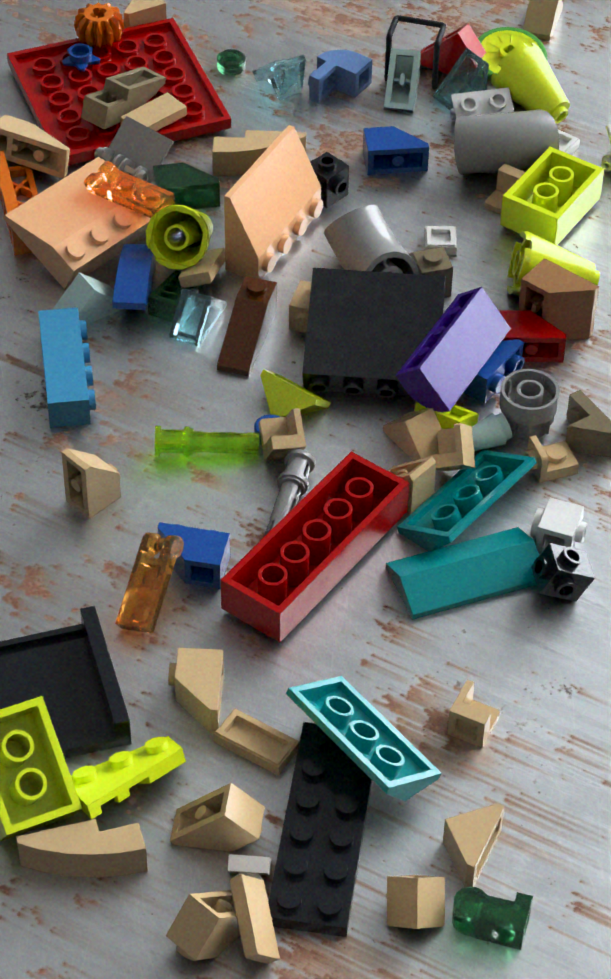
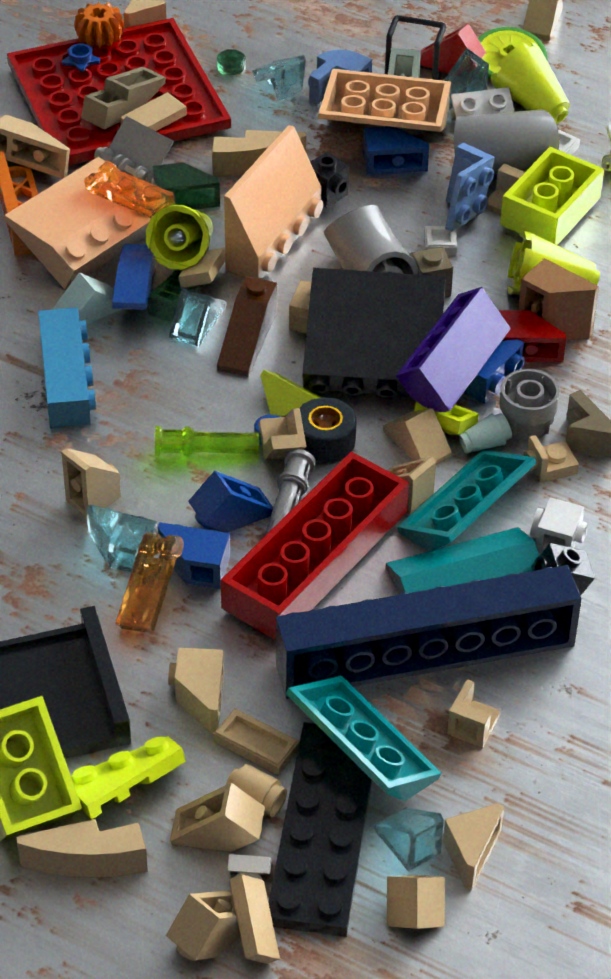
tan panel [429,423,475,472] -> none
clear green leg [452,887,533,950] -> none
none -> clear light blue slope [86,504,158,576]
none -> blue slope [188,470,273,533]
none -> tan brick [226,764,287,817]
none -> dark blue brick [276,565,582,699]
none -> black wheel [299,397,357,463]
none -> light nougat slope [318,69,451,132]
none -> clear light blue slope [373,807,444,872]
none -> medium blue bracket [445,143,495,231]

